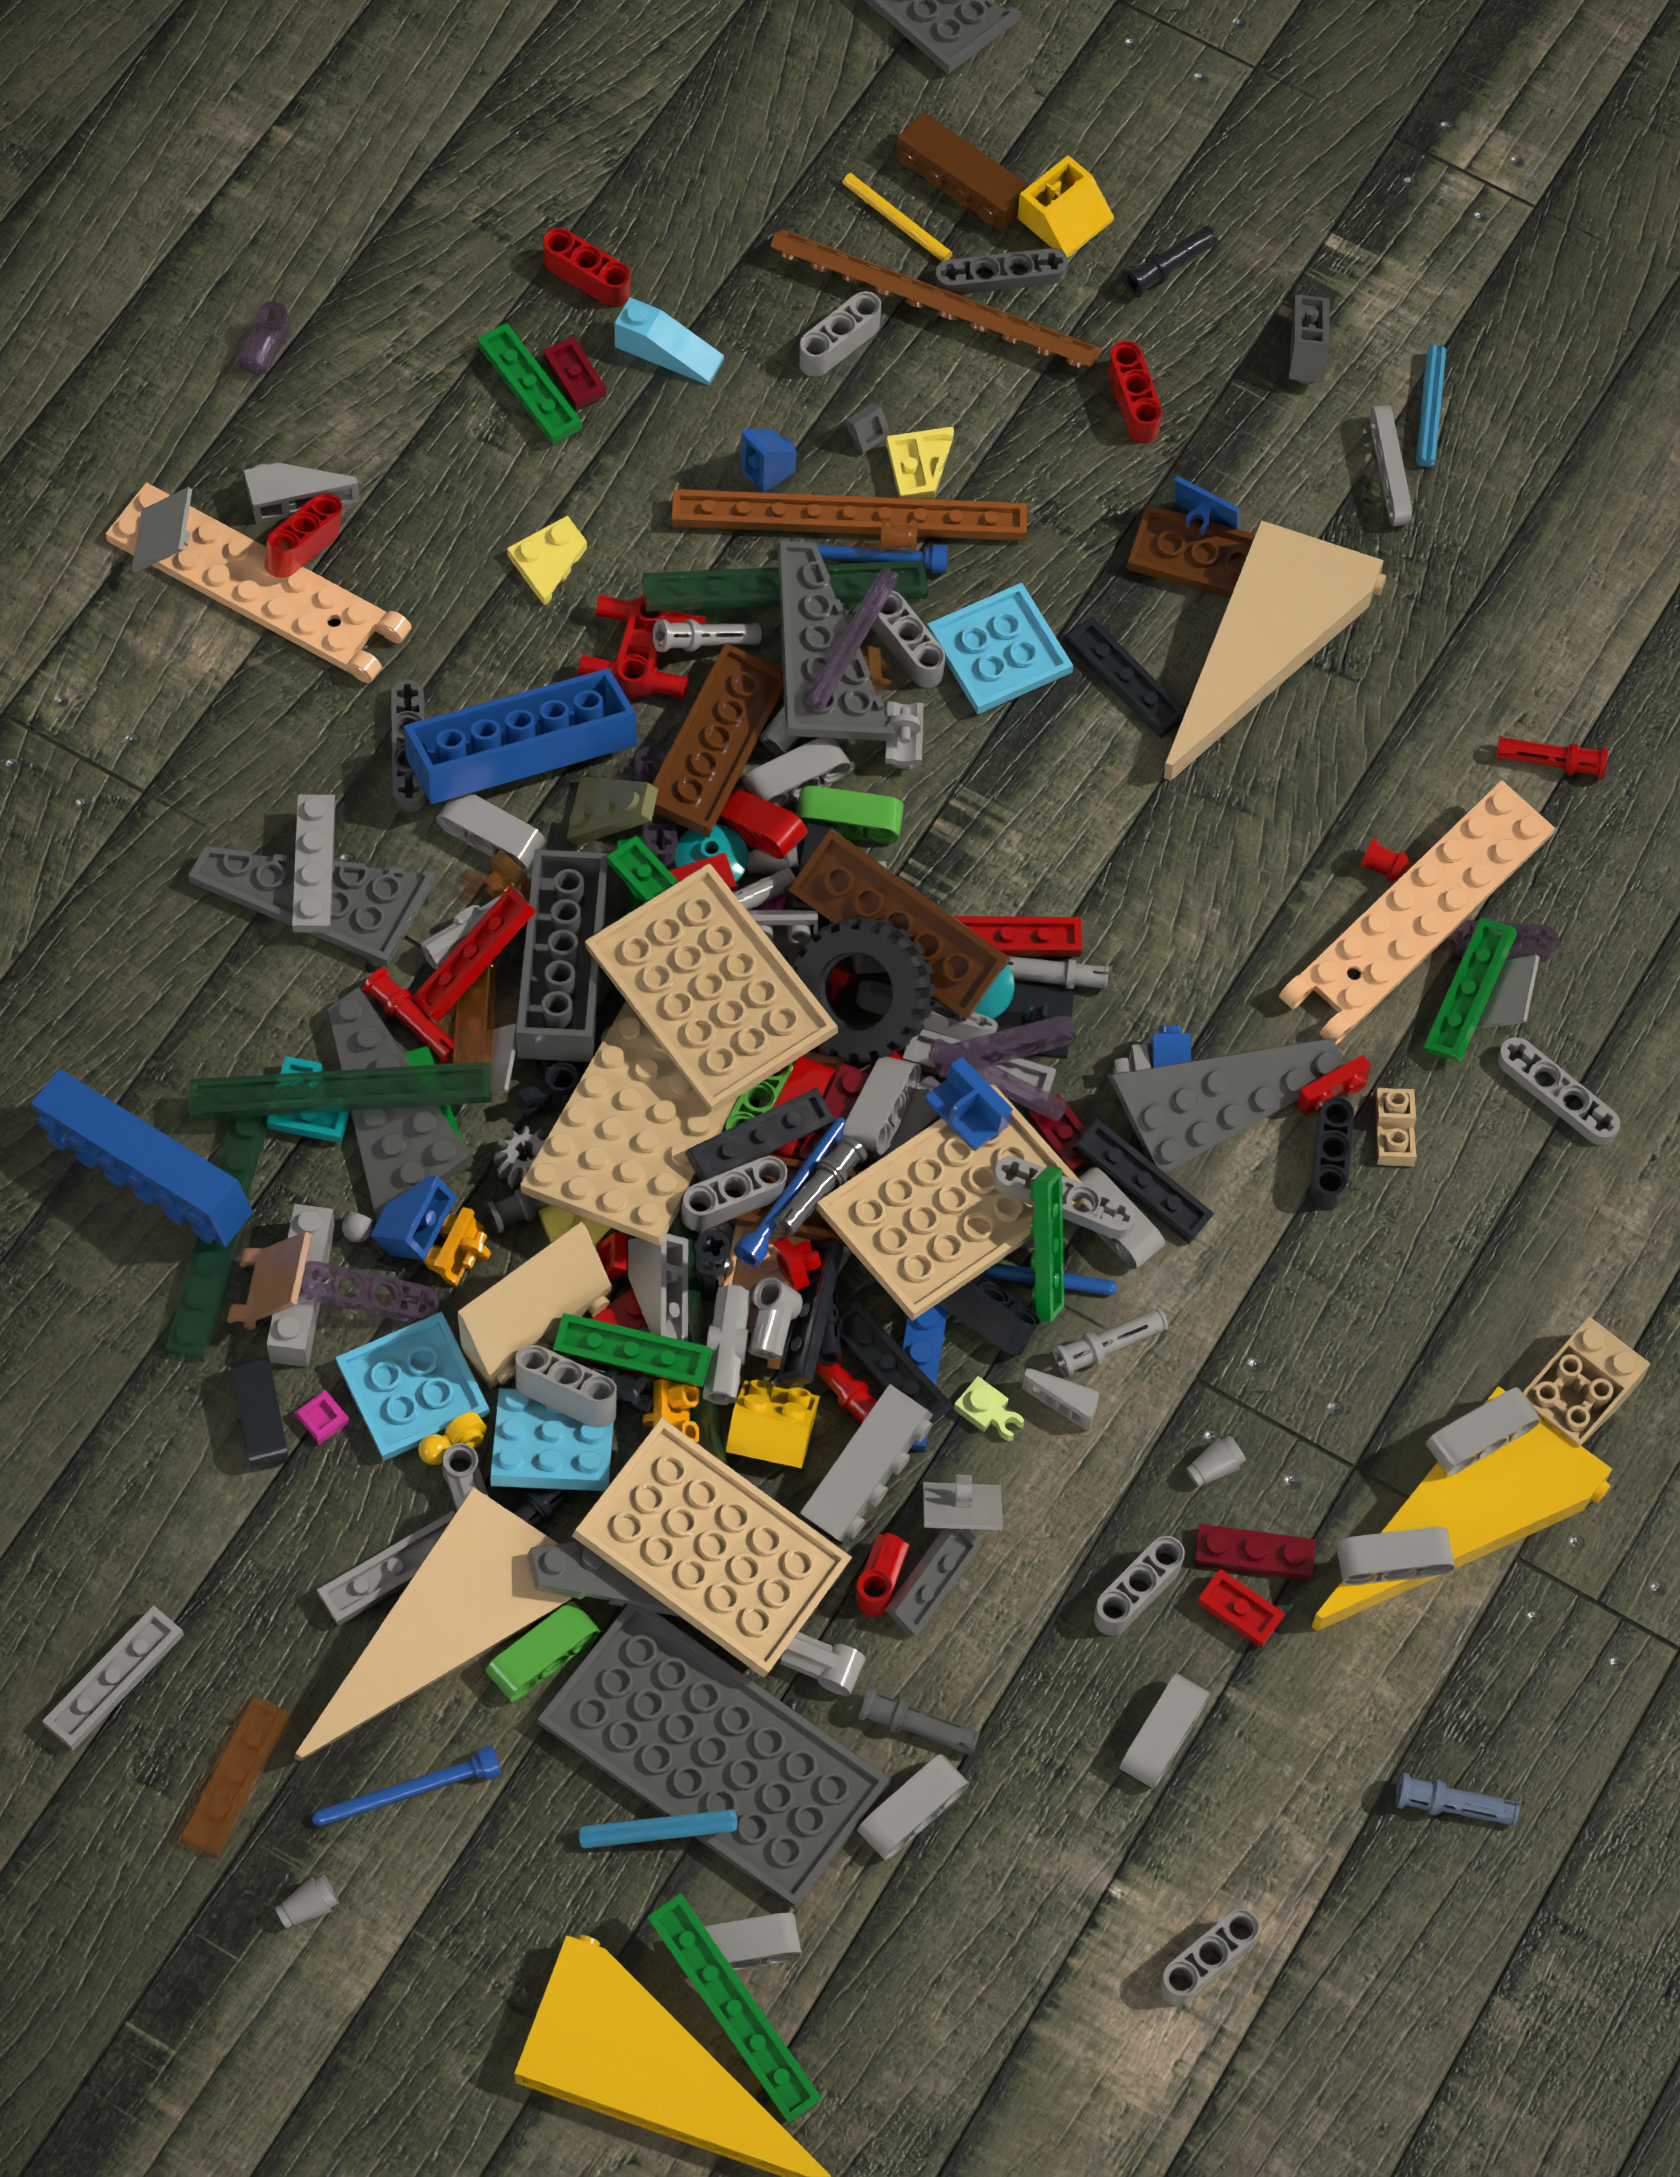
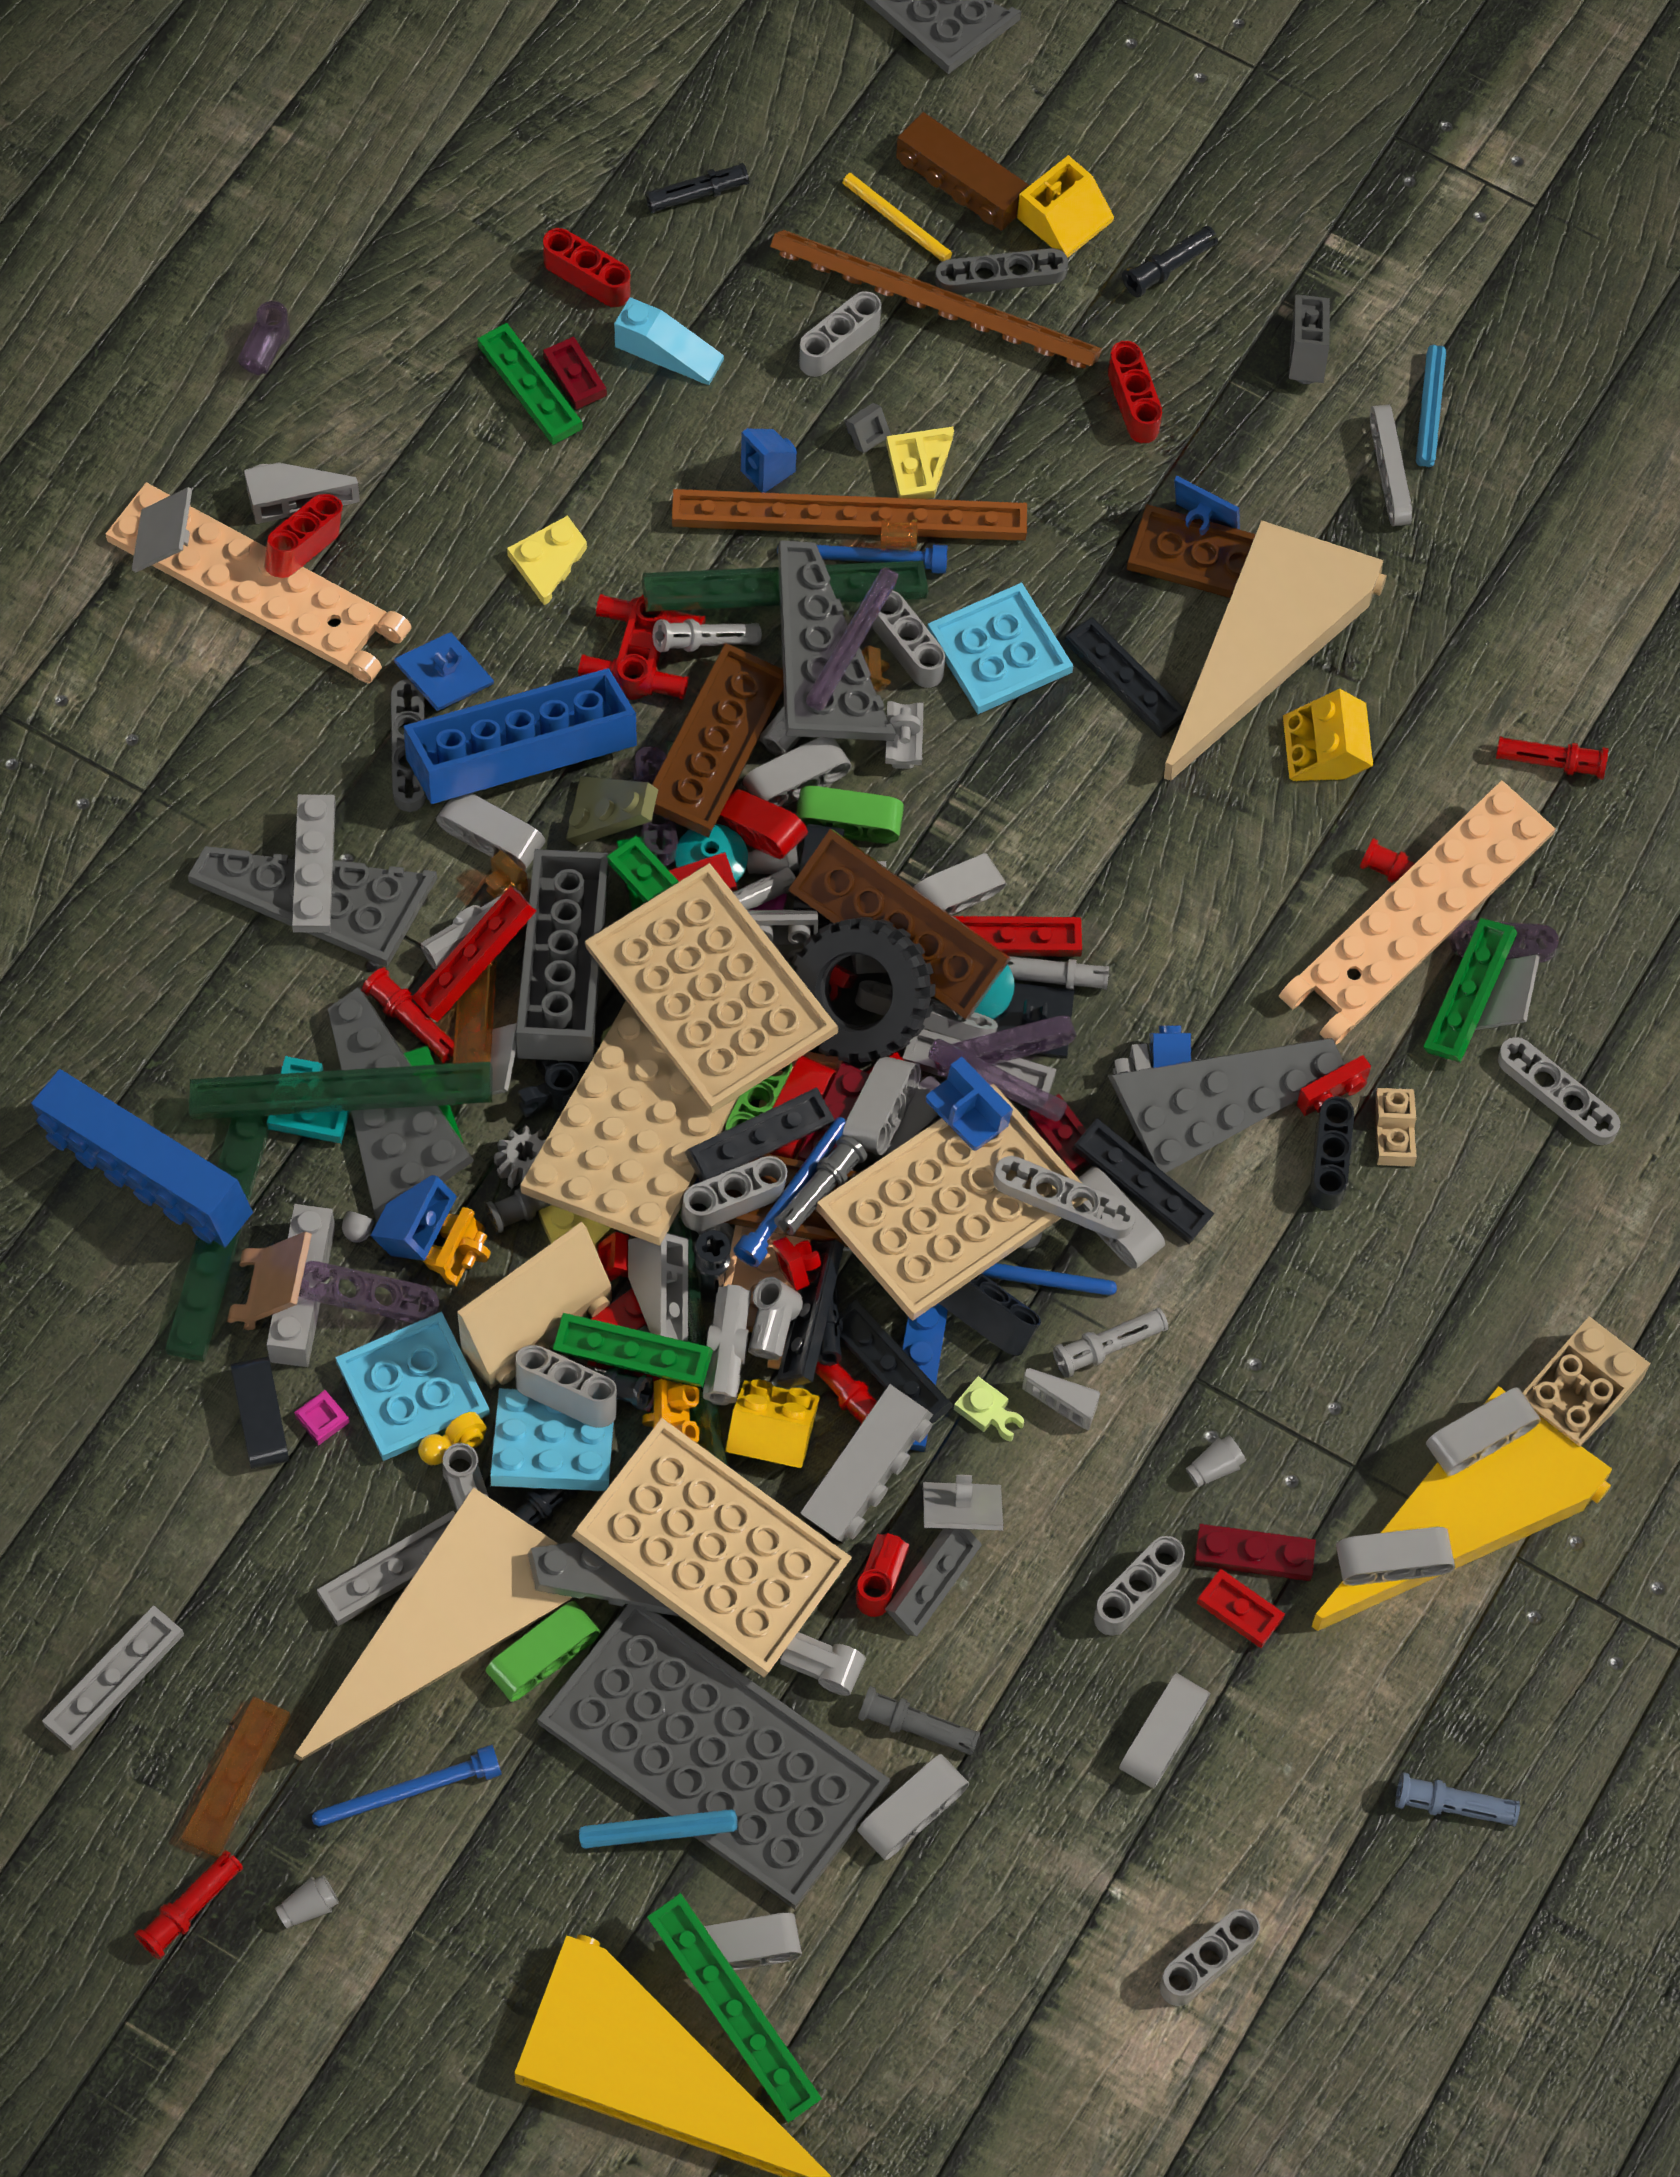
green plate [1029,1166,1064,1323] -> none
none -> red pin [134,1850,243,1959]
none -> blue piece [394,632,494,711]
none -> black pin [645,163,749,213]
none -> light grey beam [913,853,1007,915]
none -> yellow slope [1283,689,1373,781]

